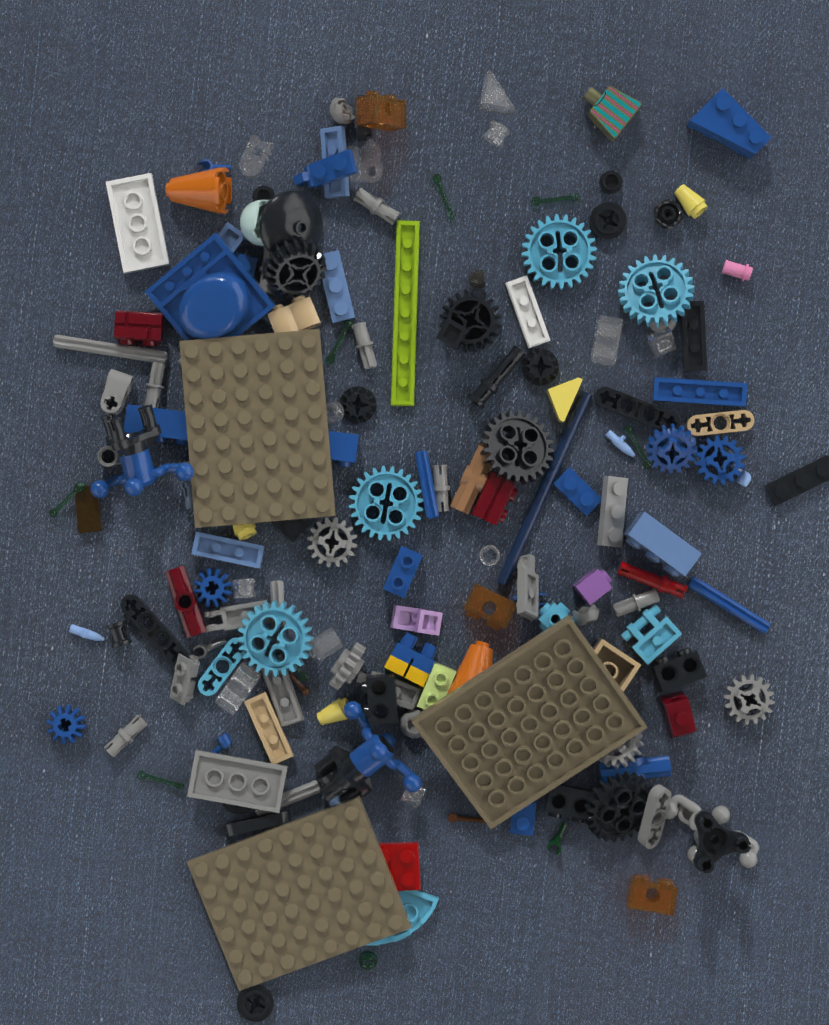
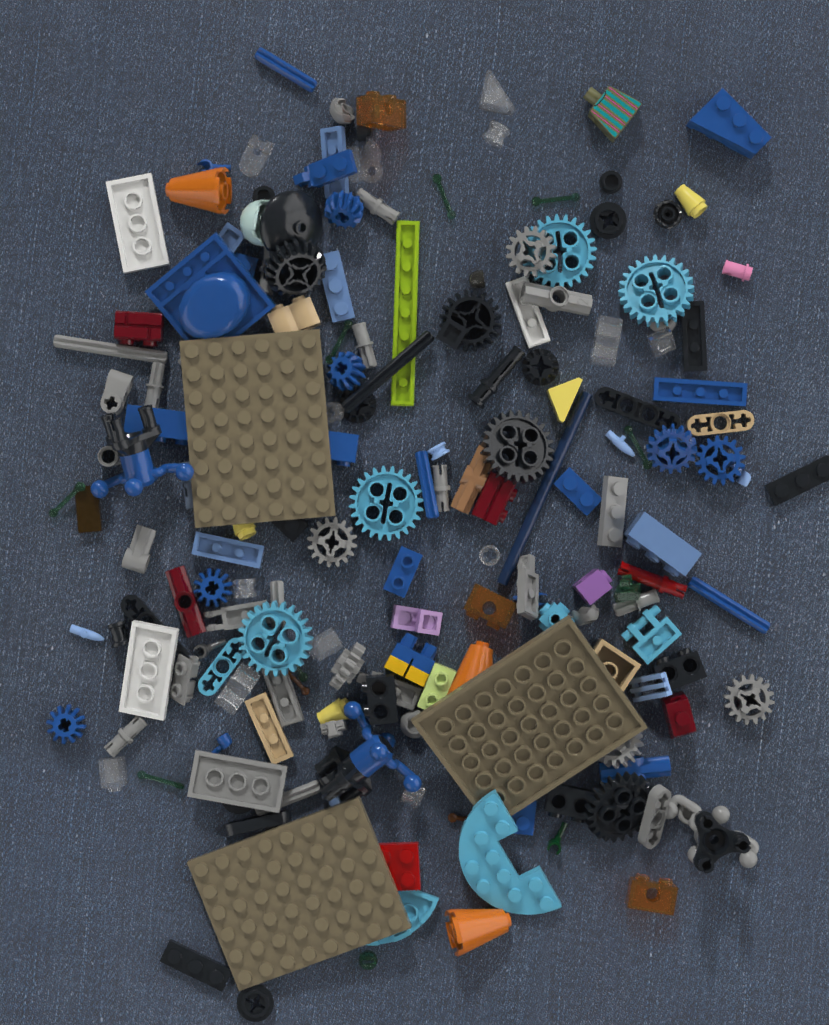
none -> clear brick [98,756,128,792]
none -> white plate [119,620,179,721]
none -> light grey piece [121,525,157,574]
none -> black plate [160,939,231,992]
none -> blue axle [254,47,317,92]
none -> light grey hinge [320,719,348,738]
none -> blue gear [324,190,364,230]
none -> blue gear [326,351,366,391]
none -> black axle [341,331,434,413]
none -> light blue bush [427,441,450,461]
none -> orange cone [445,909,512,956]
none -> medium azure plate [459,789,562,915]
none -> light grey gear [506,226,557,278]
none -> light grey piece [520,282,593,316]
none -> clear green tile [614,574,642,602]
none -> light blue tile [628,672,672,702]

